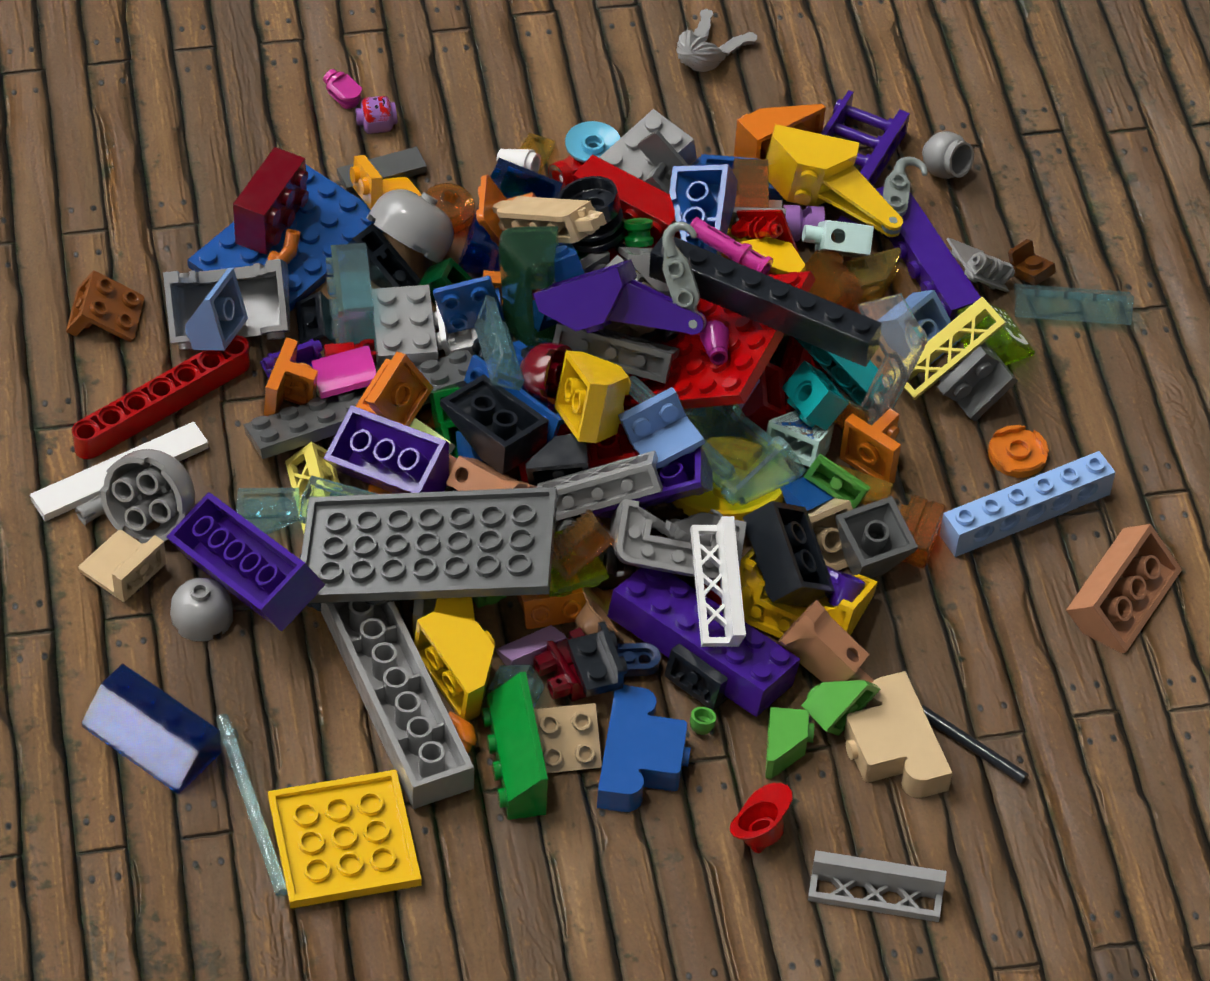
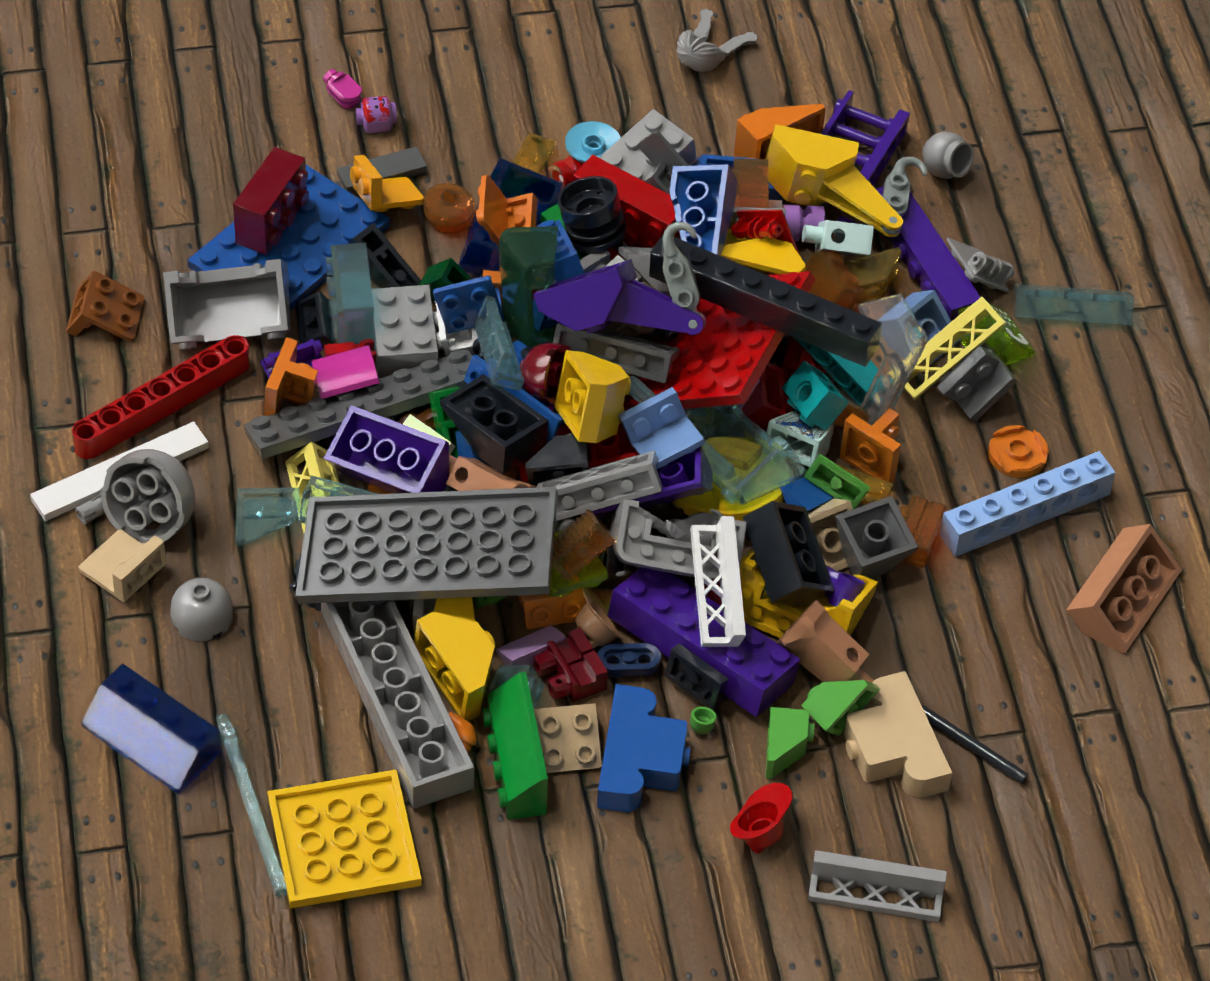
dark purple brick [166,492,325,632] -> none
medium blue slope [185,268,248,351] -> none
orange arm [268,229,301,264] -> none
orange bracket [355,351,434,426] -> none
light grey cylinder [366,189,454,263] -> none
tan hinge [492,196,607,244] -> none
white cone [496,148,541,177] -> none
black bracket [567,621,628,697] -> none
green wheel [624,218,654,247] -> none
dark pink pin [687,217,773,275] -> none
magenta cone [700,320,730,365] -> none
reddish brown bracket [1008,239,1056,286] -> none

